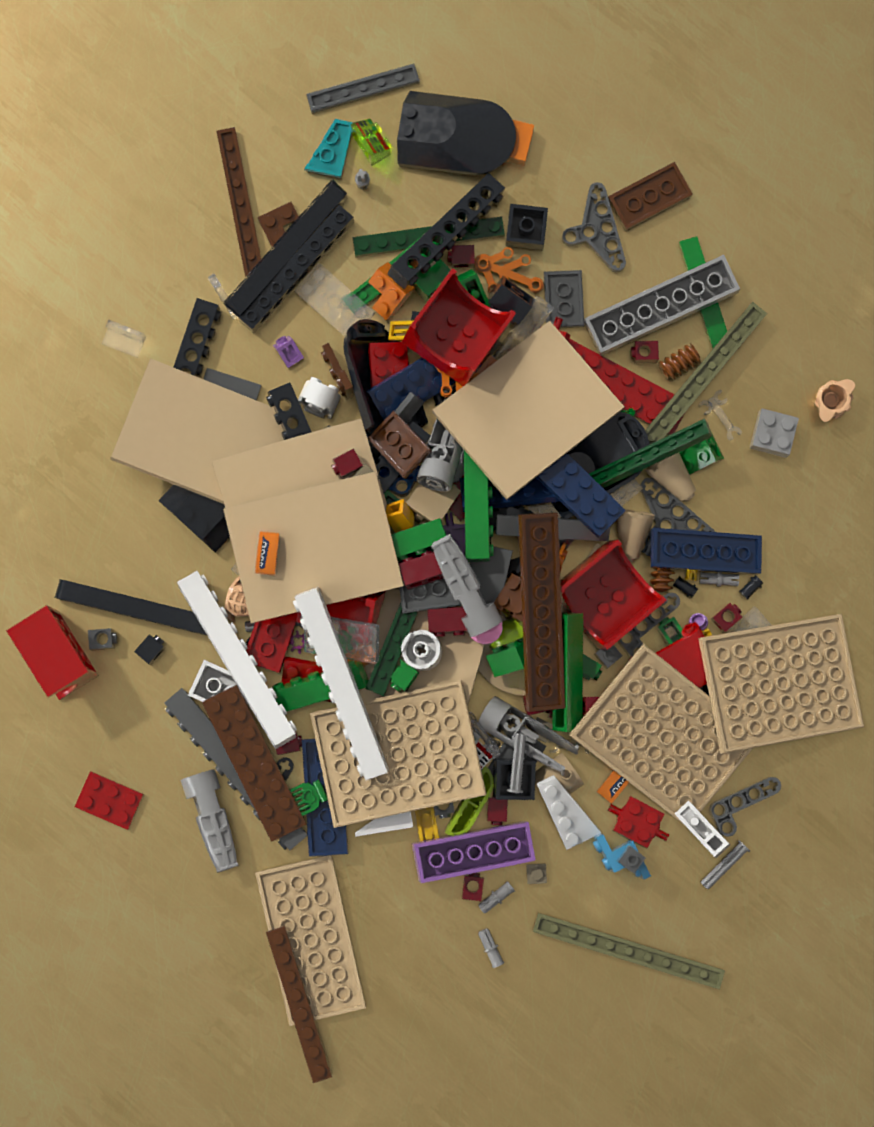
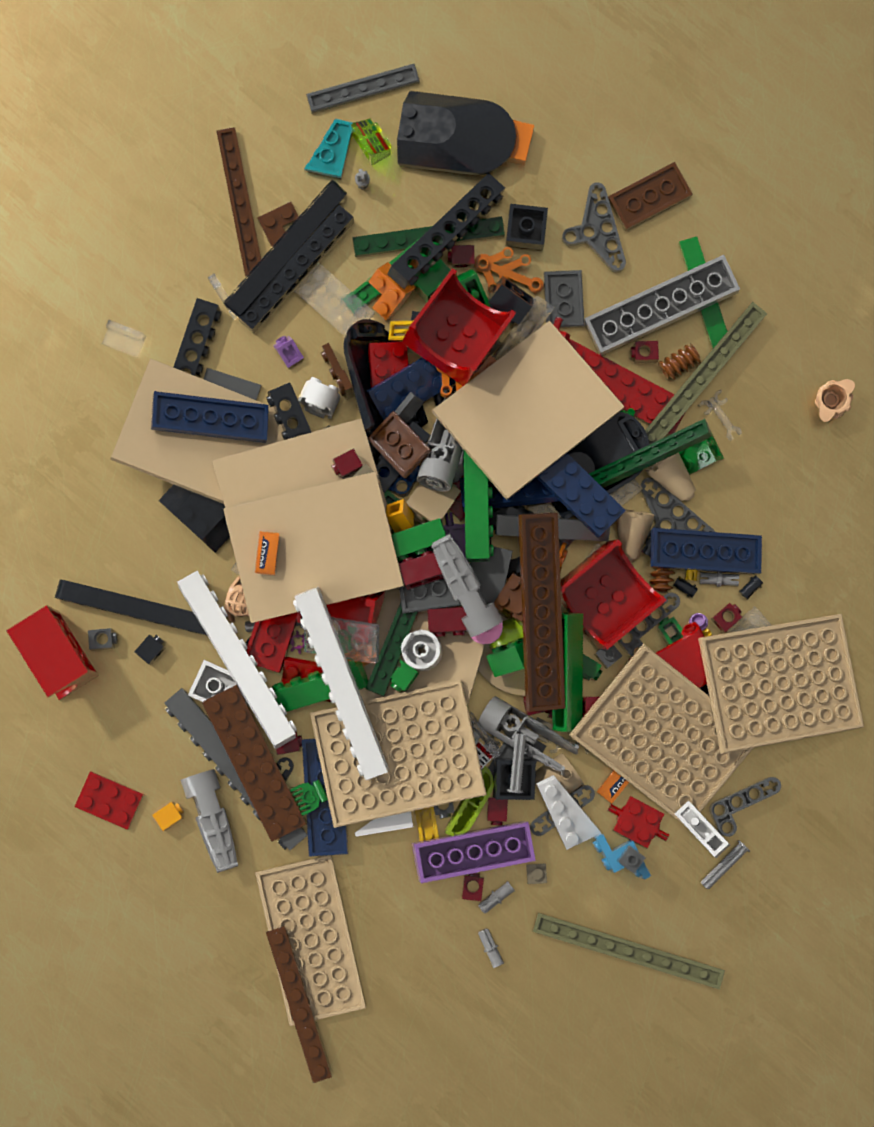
light grey brick [750,409,799,458] -> none
none -> dark blue plate [151,391,269,443]
none -> light orange brick [152,802,184,831]
none -> dark grey beam [530,785,595,836]

